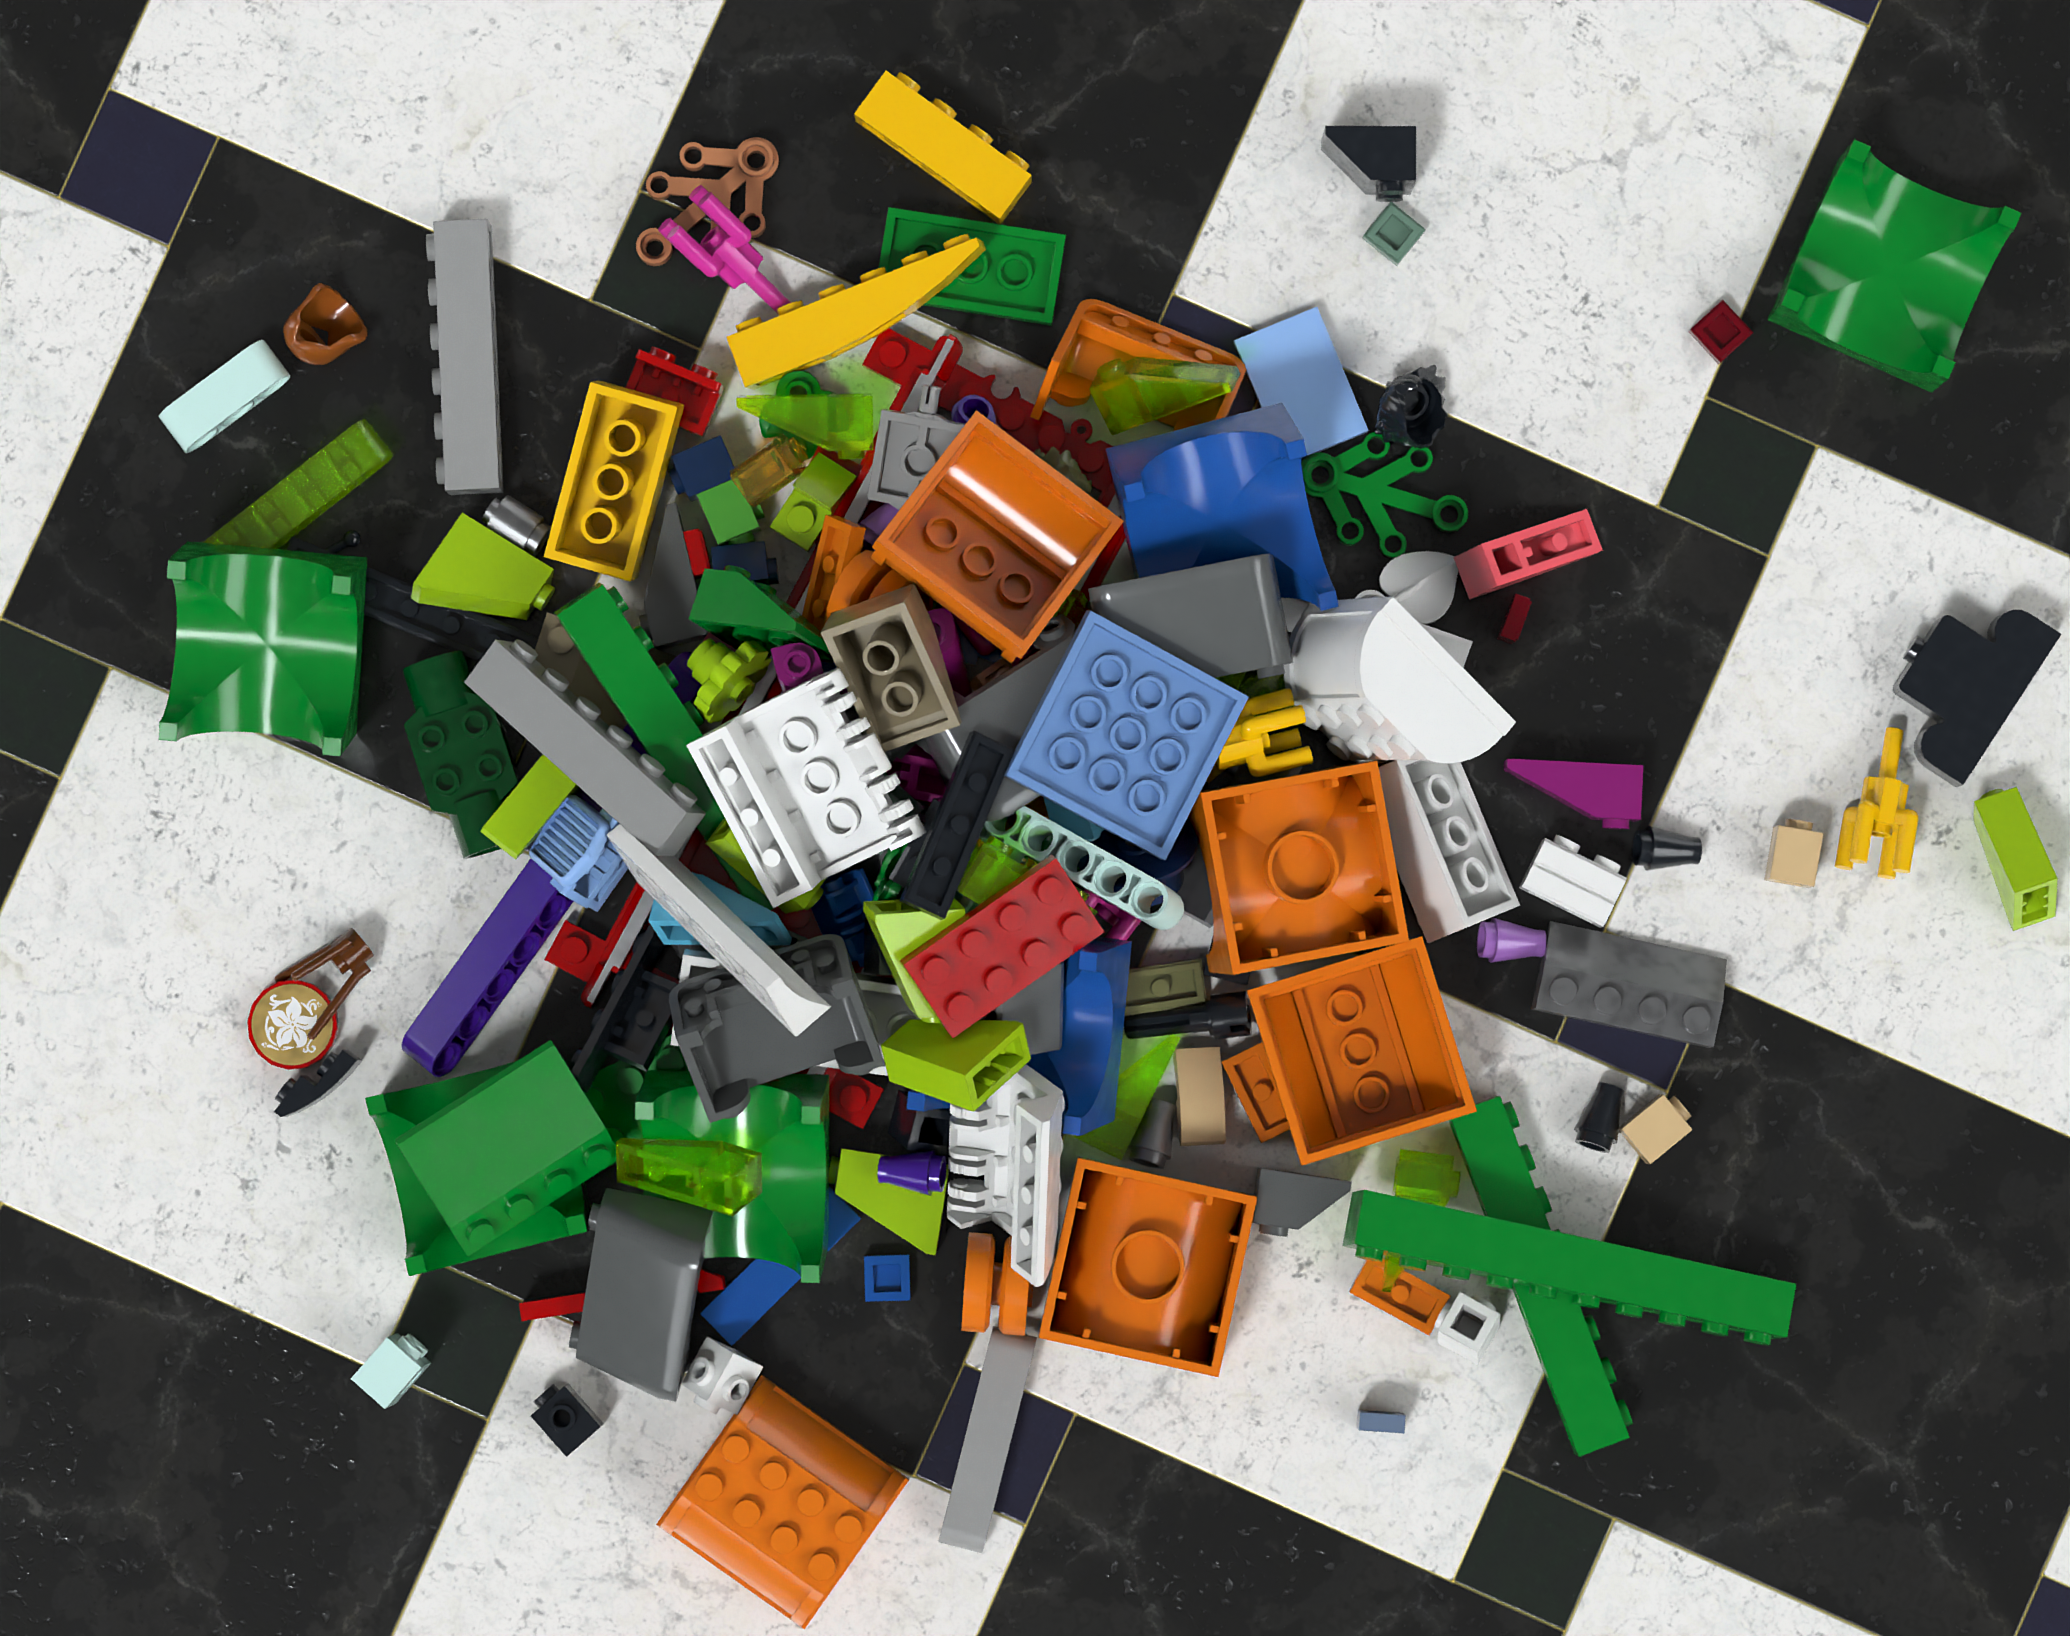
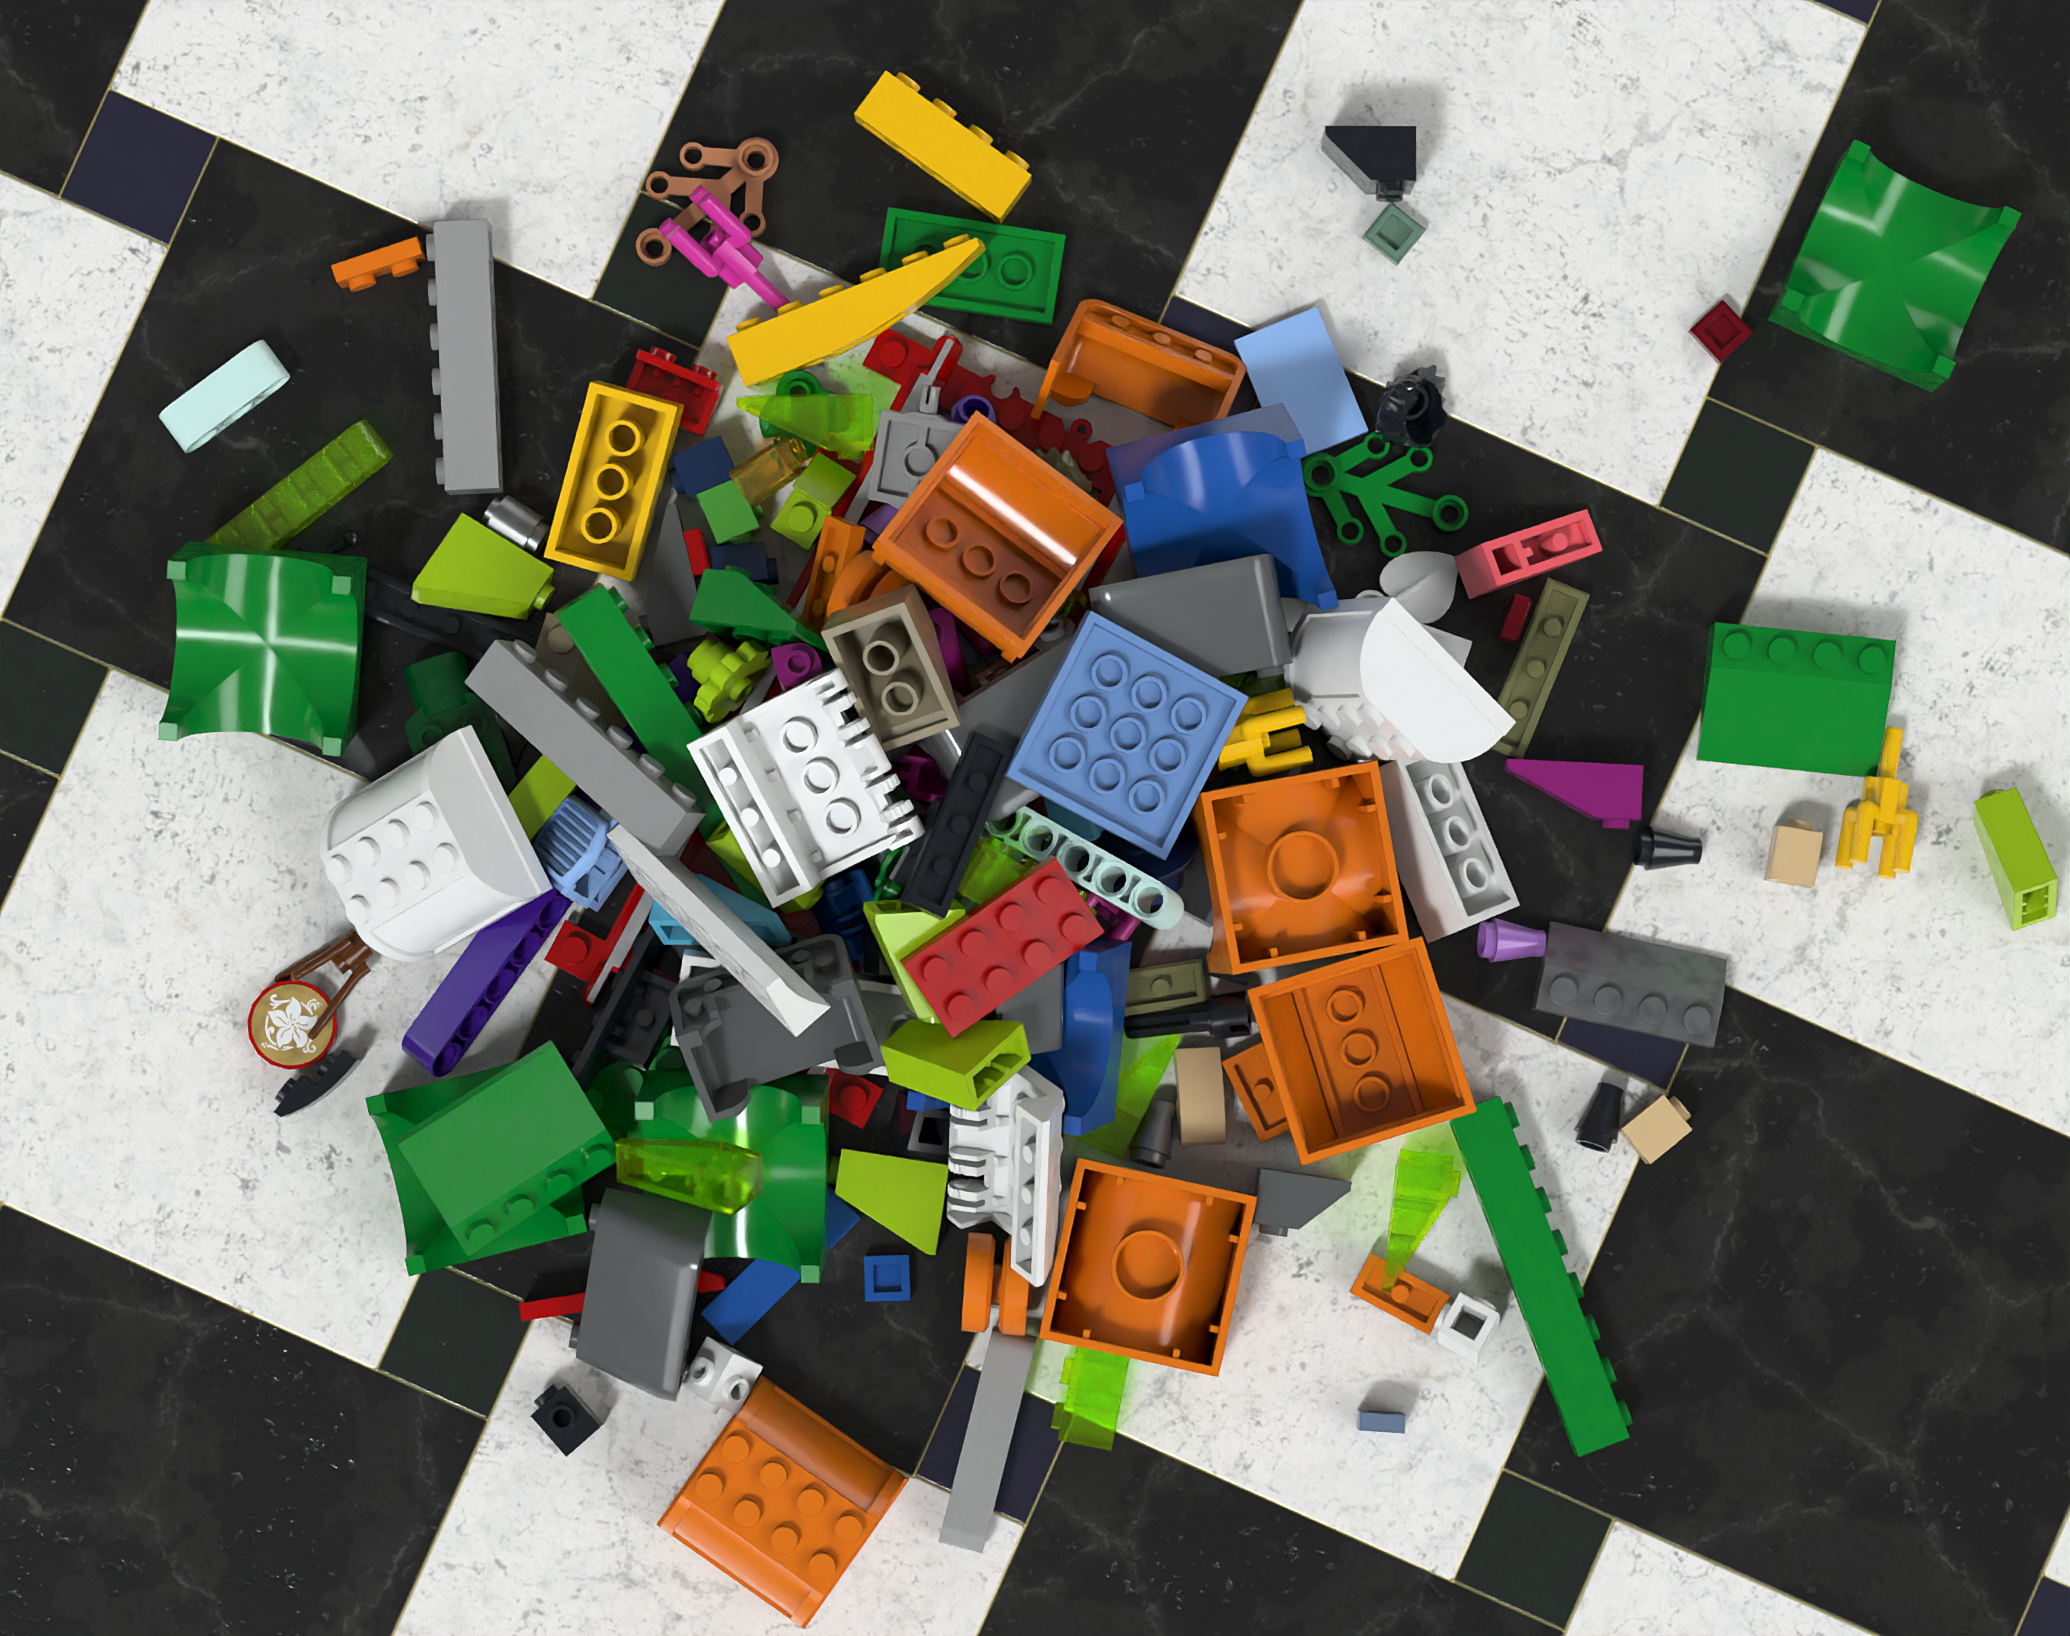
dark orange hair [283,283,367,365] -> none
light aqua brick [351,1333,431,1409] -> none
dark purple cone [877,1150,947,1196] -> none
clear neon green slope [1089,357,1240,436] -> none
green brick [1342,1190,1796,1345] -> none
white brick [1519,835,1627,928] -> none
black brick [1893,610,2061,787] -> none
none -> white container [319,725,553,962]
none -> orange plate [331,237,427,292]
none -> clear neon green brick [1051,1346,1130,1451]
none -> olive tile [1490,577,1590,759]
none -> green slope [1696,622,1896,778]

